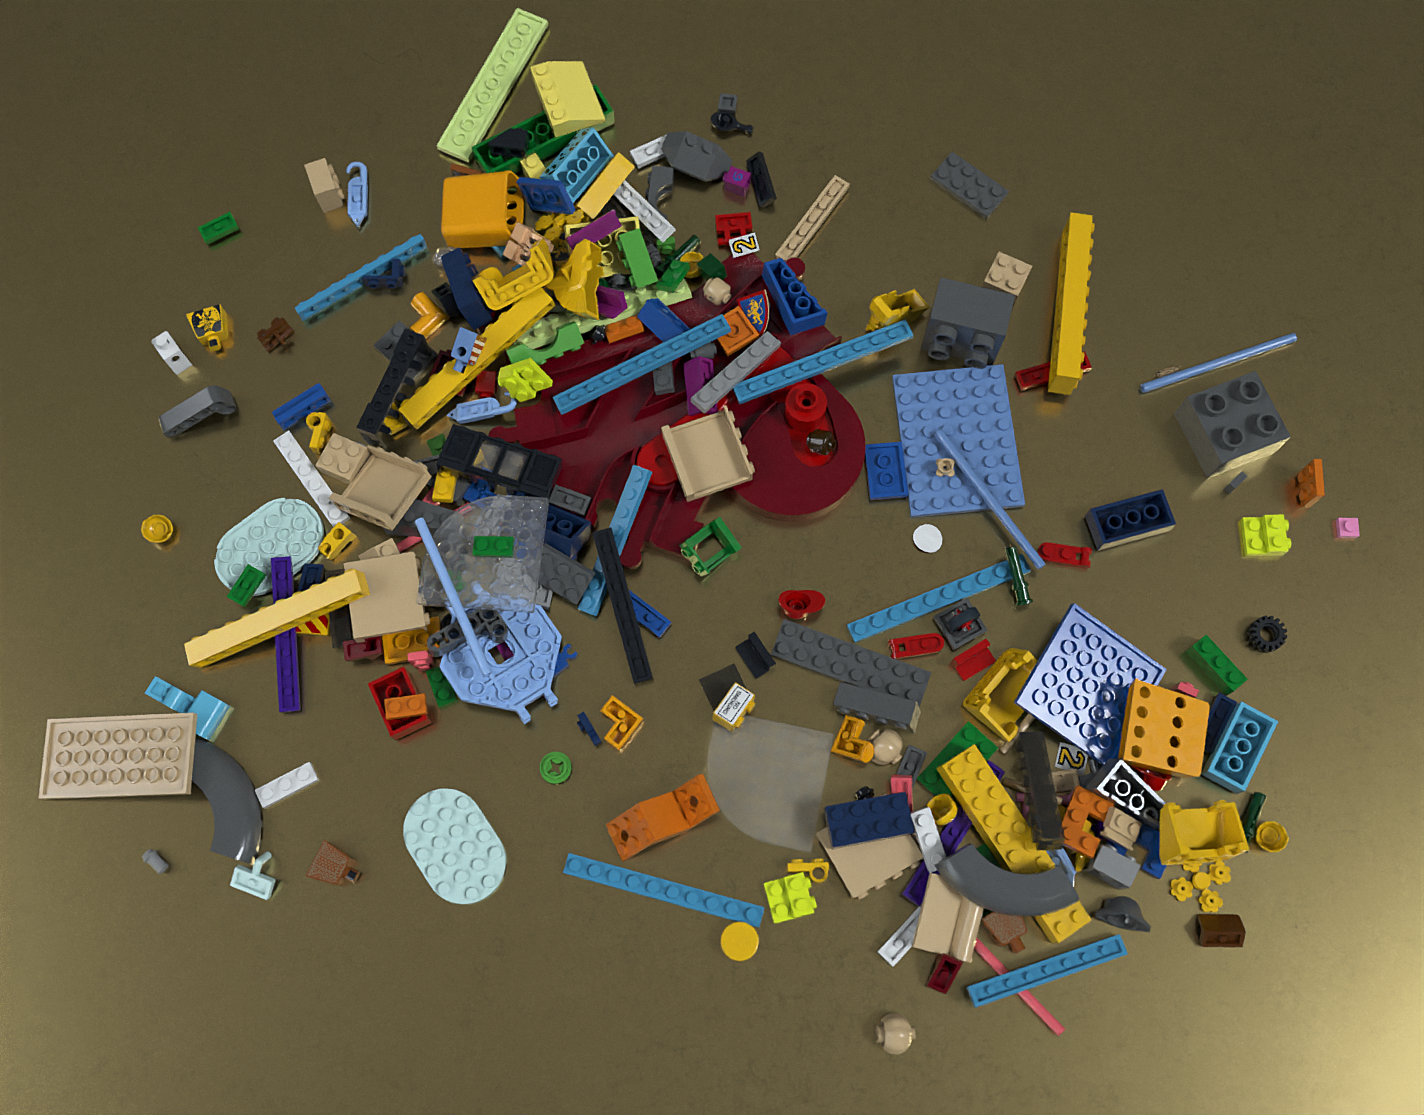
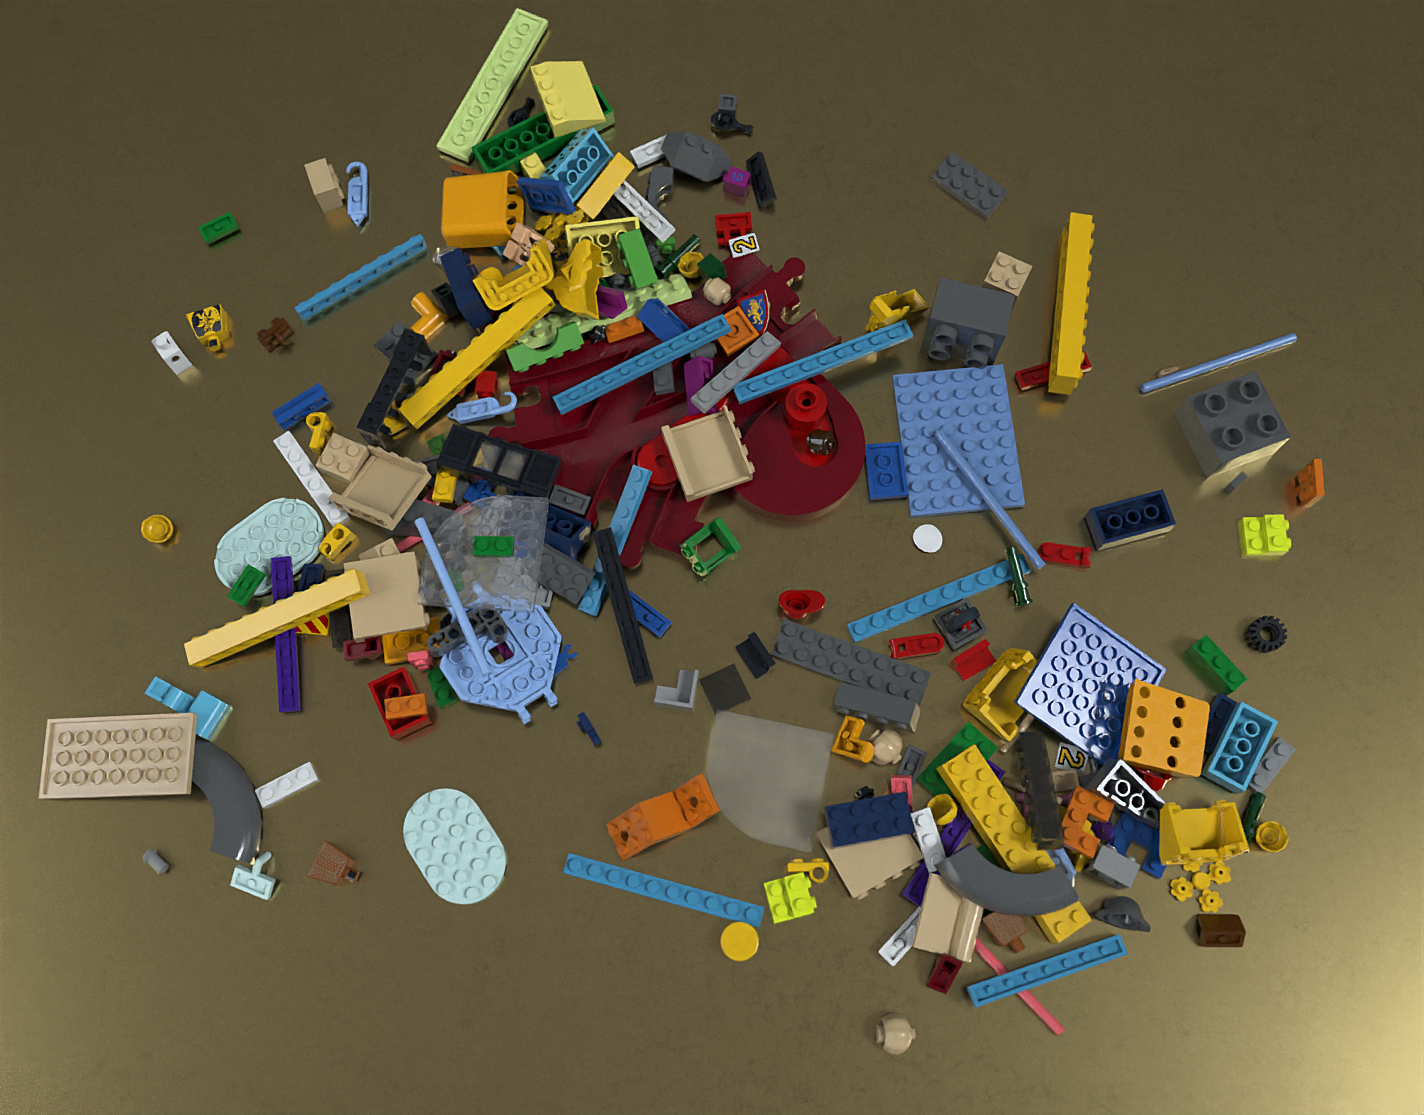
dark grey beam [158,385,237,437] -> none
dark blue bracket [363,259,406,289] -> none
medium blue torso [451,327,487,374] -> none
black slope [488,128,530,159] -> none
neon yellow plate [498,358,553,402] -> none
bright green gear [540,752,572,784] -> none
magenta panel [565,209,622,251] -> none
light orange brick [600,695,643,751] -> none
green plate [656,260,690,293] -> none
brick [712,682,756,732] -> none
blue wedge [762,258,828,335] -> none
tan plate [775,175,850,262] -> none
tan plate [936,458,955,477] -> none
tan plate [1100,807,1142,851] -> none
coral plate [1173,682,1199,698] -> none
bright pink plate [1336,518,1360,538] -> none
none -> black piece [507,97,535,128]
none -> light grey panel [653,669,699,712]
none -> light grey plate [1247,737,1296,793]

